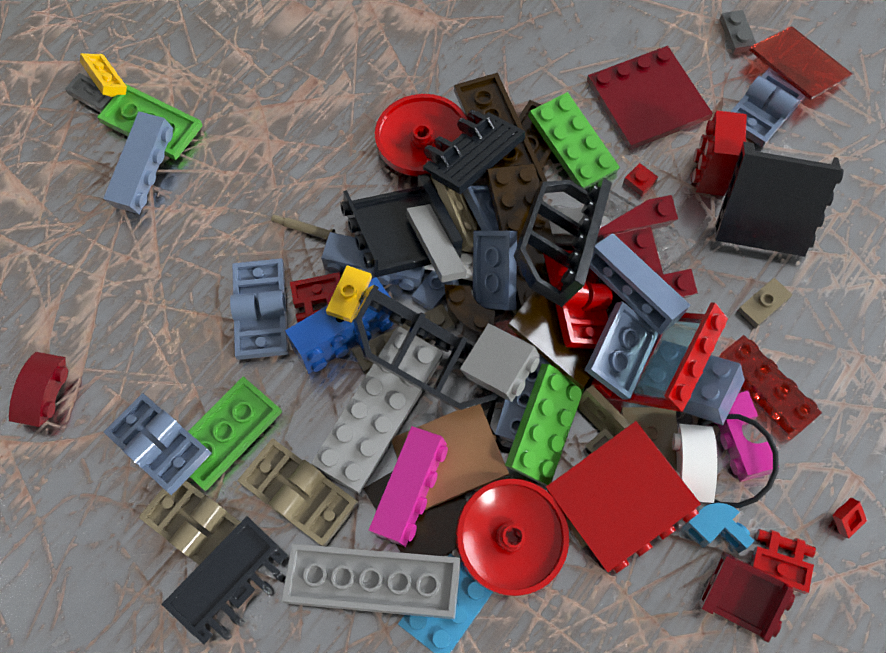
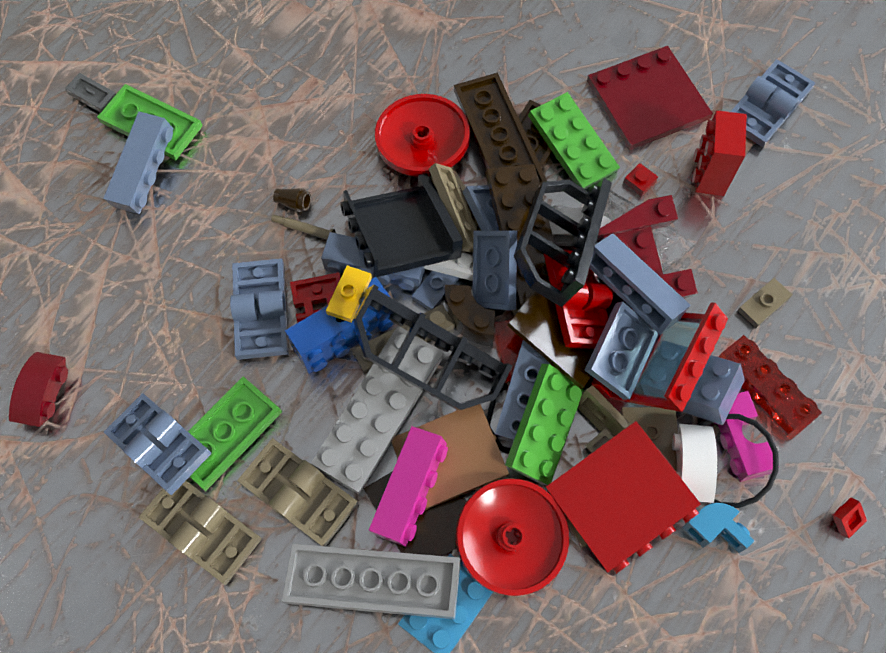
yellow plate [80,53,127,97] -> none
black hinge [161,516,288,644] -> none
light grey tile [406,204,467,283] -> none
black hinge [423,110,526,194] -> none
light grey brick [460,323,540,402] -> none
dark red panel [698,551,795,643] -> none
black panel [714,141,844,257] -> none
dark grey plate [719,10,757,54] -> none
clear red piece [749,26,853,100] -> none
red plate [751,529,816,594] -> none
none -> dark brown cone [273,188,311,212]

